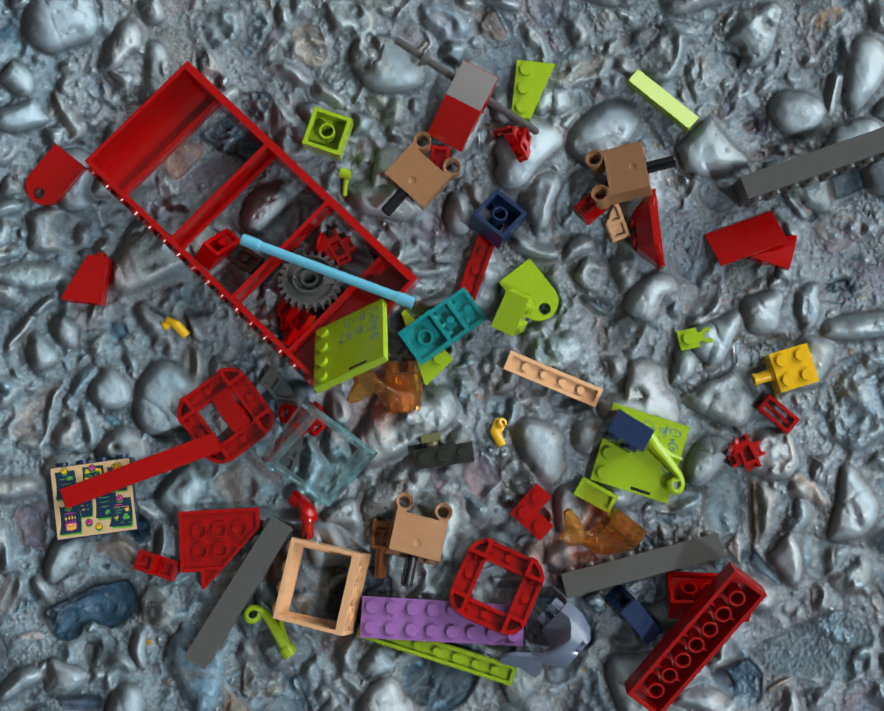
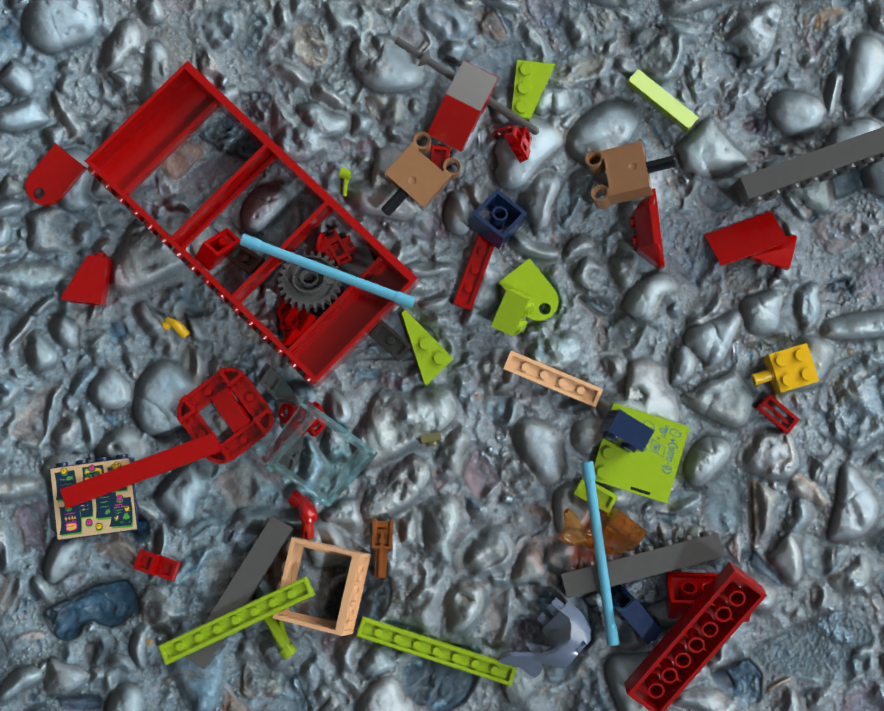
red wing [178,507,261,589] -> none
lime brick [302,106,354,161] -> none
lime plate [314,298,388,393] -> none
clear orange hips [347,360,423,414] -> none
medium lavender plate [360,596,524,647] -> none
medium nougat piece [384,492,453,587] -> none
teal slope [398,287,488,366] -> none
pearl dark grey plate [413,442,475,470] -> none
red plate [449,538,545,636] -> none
yellow arm [490,417,507,448] -> none
red brick [509,483,553,541] -> none
red slope [572,183,614,225] -> none
light nougat tile [605,203,631,243] -> none
lime plant [645,433,685,495] -> none
lime plate [675,327,713,351] -> none
red piece [726,433,765,472] -> none
none -> lime tile [158,576,315,665]
none -> medium azure piece [581,461,619,646]

